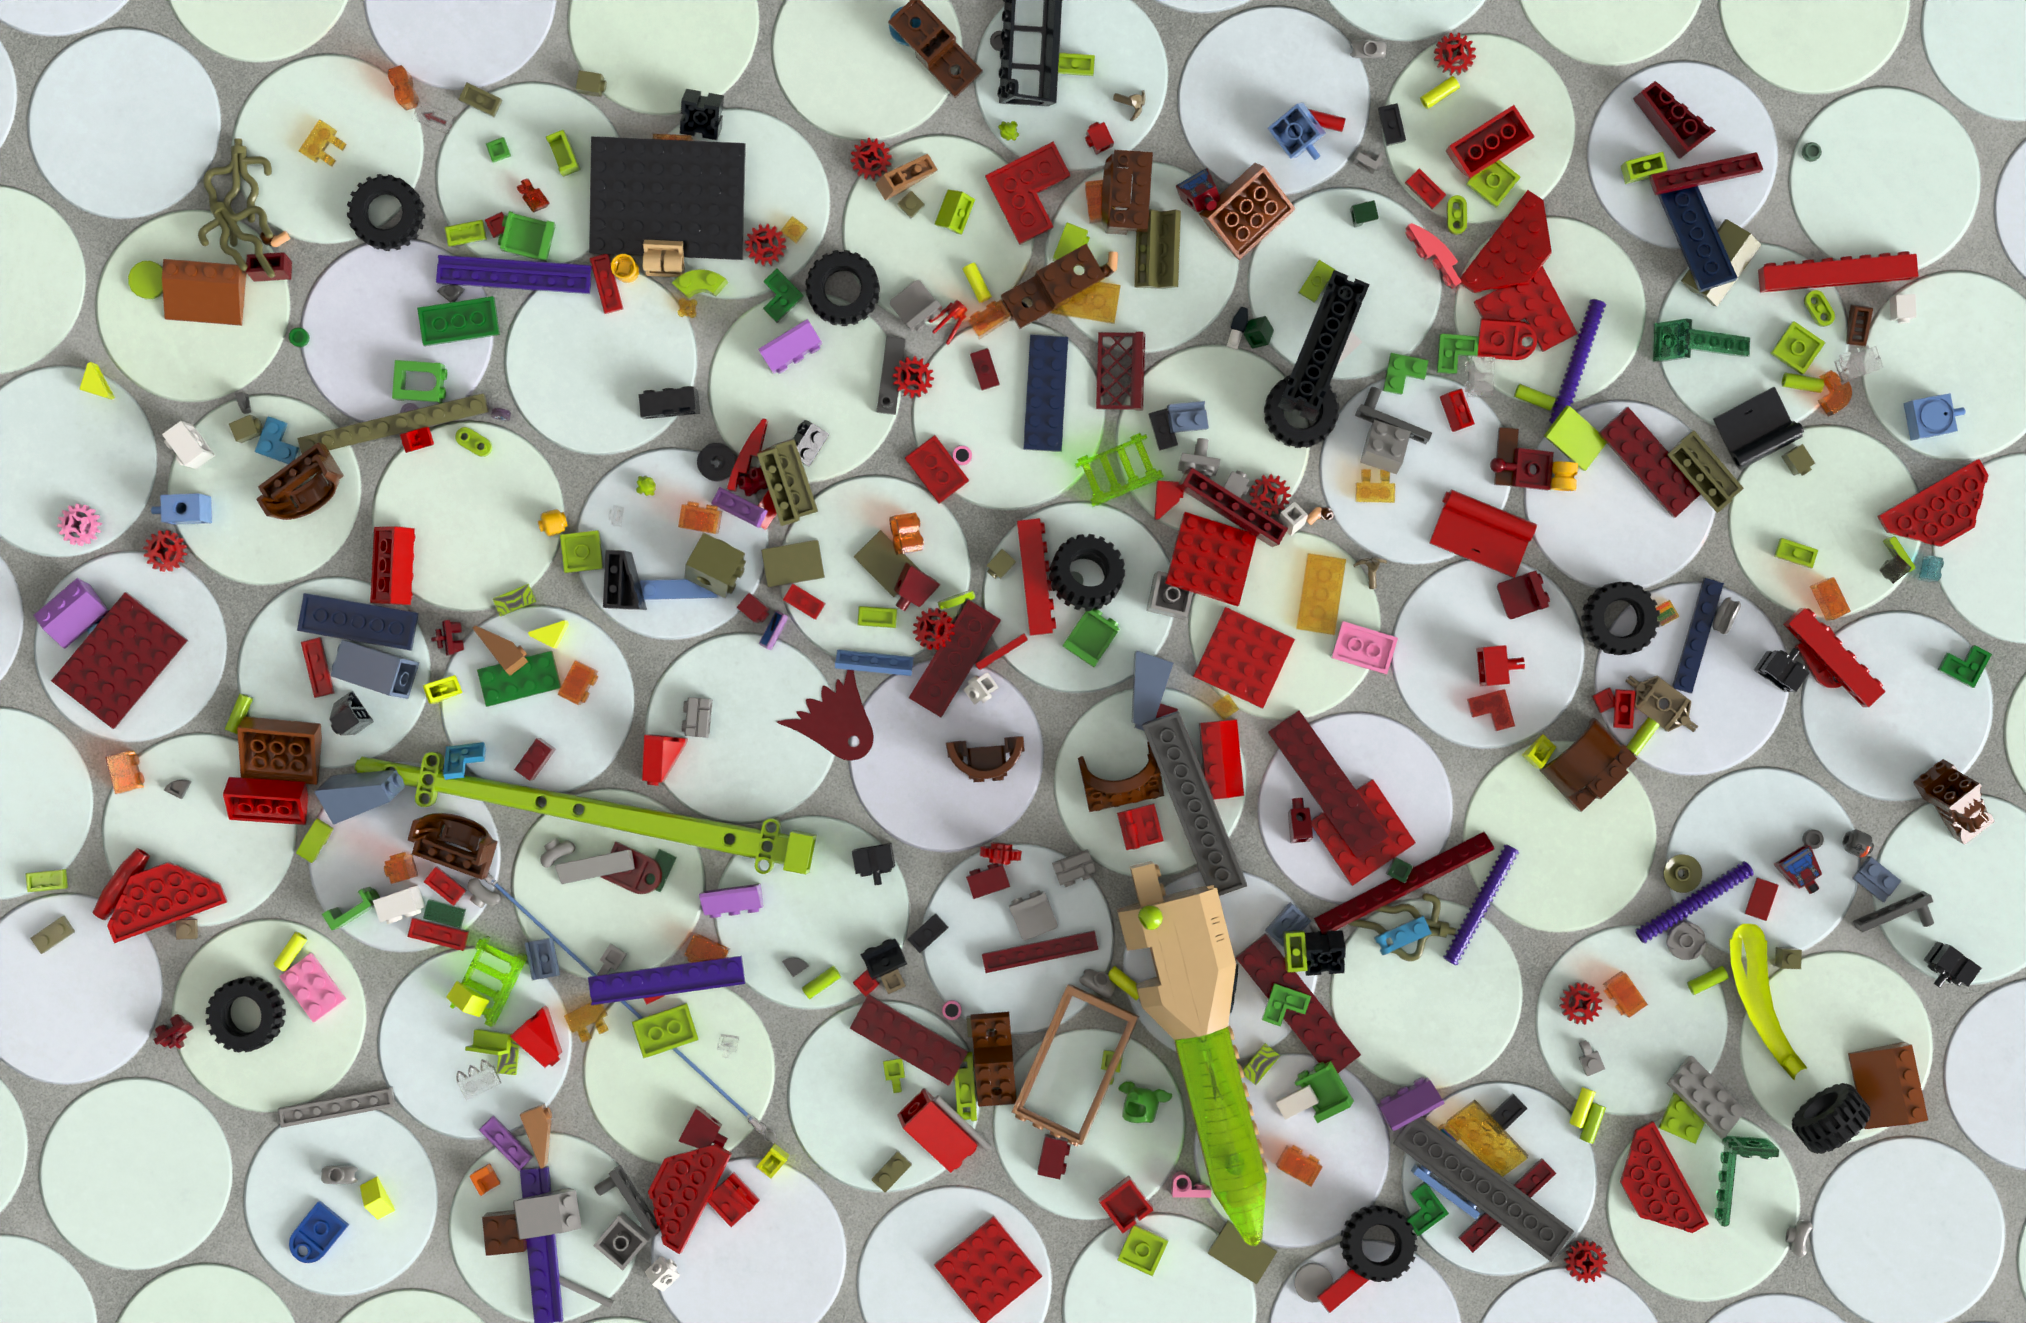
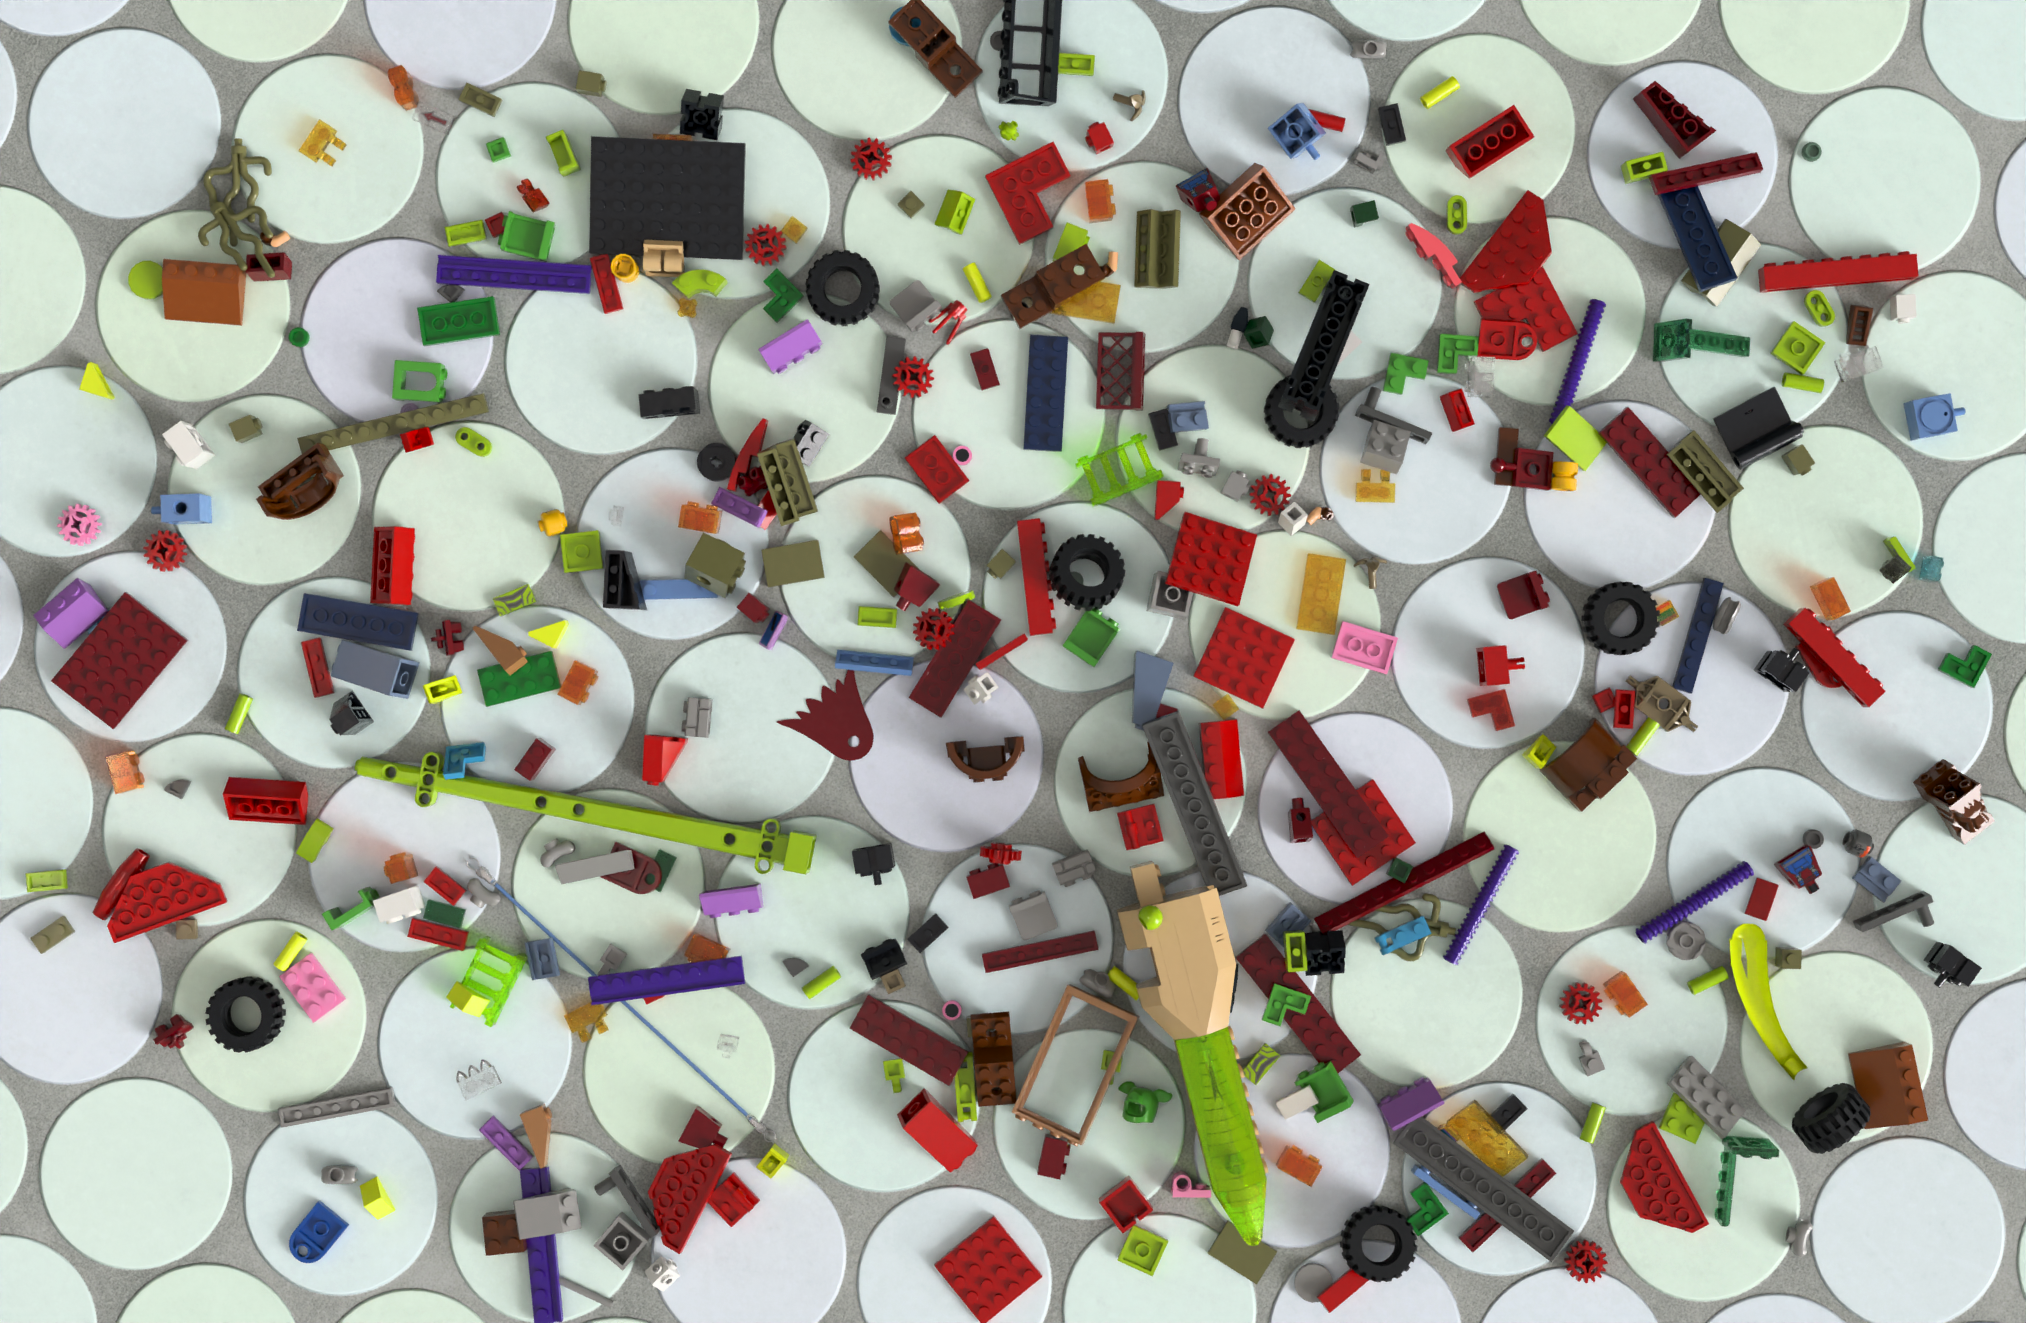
dark grey tile [235,392,251,414] -> none
dark orange slope [237,717,322,785] -> none
dark azure plate [255,416,299,464] -> none
sand blue slope [314,770,405,825] -> none
black tyre [347,174,425,251] -> none
reddish brown piece [408,813,498,880] -> none
lime panel [465,1029,512,1055] -> none
orange panel [469,1163,500,1196] -> none
clear purple tile [491,408,511,421] -> none
tile [497,1038,520,1075] -> none
red slope [510,1005,562,1068] -> none
lime tile [632,1003,699,1059] -> none
lime plant [636,476,656,496] -> none
red plate [783,584,826,620] -> none
red tile [853,970,880,997] -> none
olive plate [871,1151,912,1193] -> none
medium nougat slope [875,154,938,200] -> none
light grey bar [933,1095,991,1151] -> none
clear orange brick [968,300,1011,340] -> none
reddish brown piece [1102,150,1153,235] -> none
dark red brick [1176,468,1288,547] -> none
red plate [1405,168,1446,209] -> none
red door [1429,489,1537,578] -> none
red gear [1434,33,1476,76] -> none
lime plate [1466,160,1521,208] -> none
lime piece [1514,383,1555,411] -> none
neon yellow piece [1569,1087,1596,1128] -> none
olive dish [1663,854,1702,893] -> none
lime plate [1774,538,1818,568] -> none
clear orange brick [1818,370,1852,416] -> none
red plate [1877,459,1989,547] -> none

